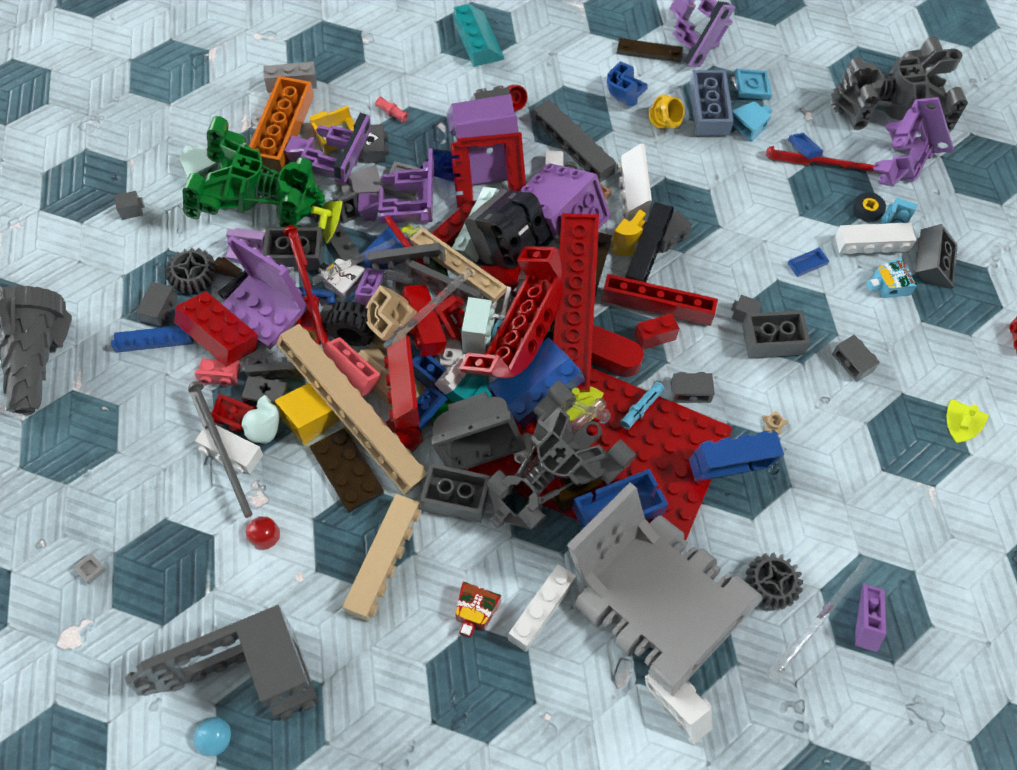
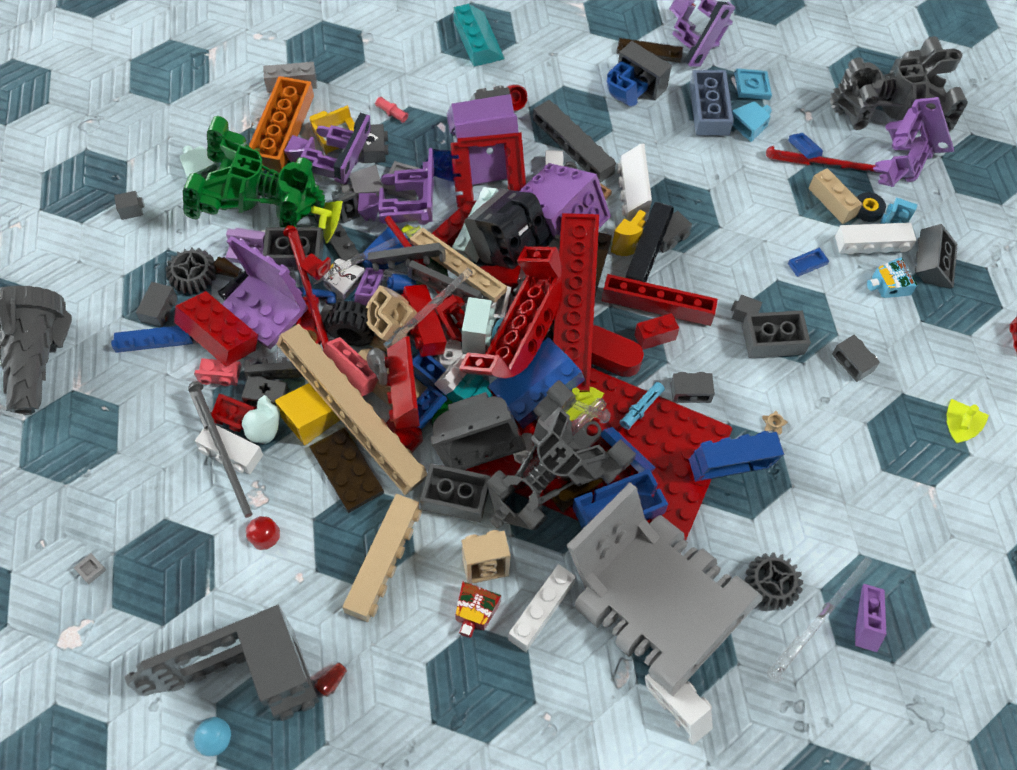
yellow helmet [649,94,685,129] -> none
none -> red bracket [299,253,331,281]
none -> clear red cone [315,662,347,697]
none -> dark grey piece [366,348,387,385]
none -> blue brick [387,274,416,294]
none -> tan brick [461,530,510,584]
none -> blue tile [601,427,656,473]
none -> dark grey brick [618,41,672,100]
none -> tan brick [808,168,862,224]

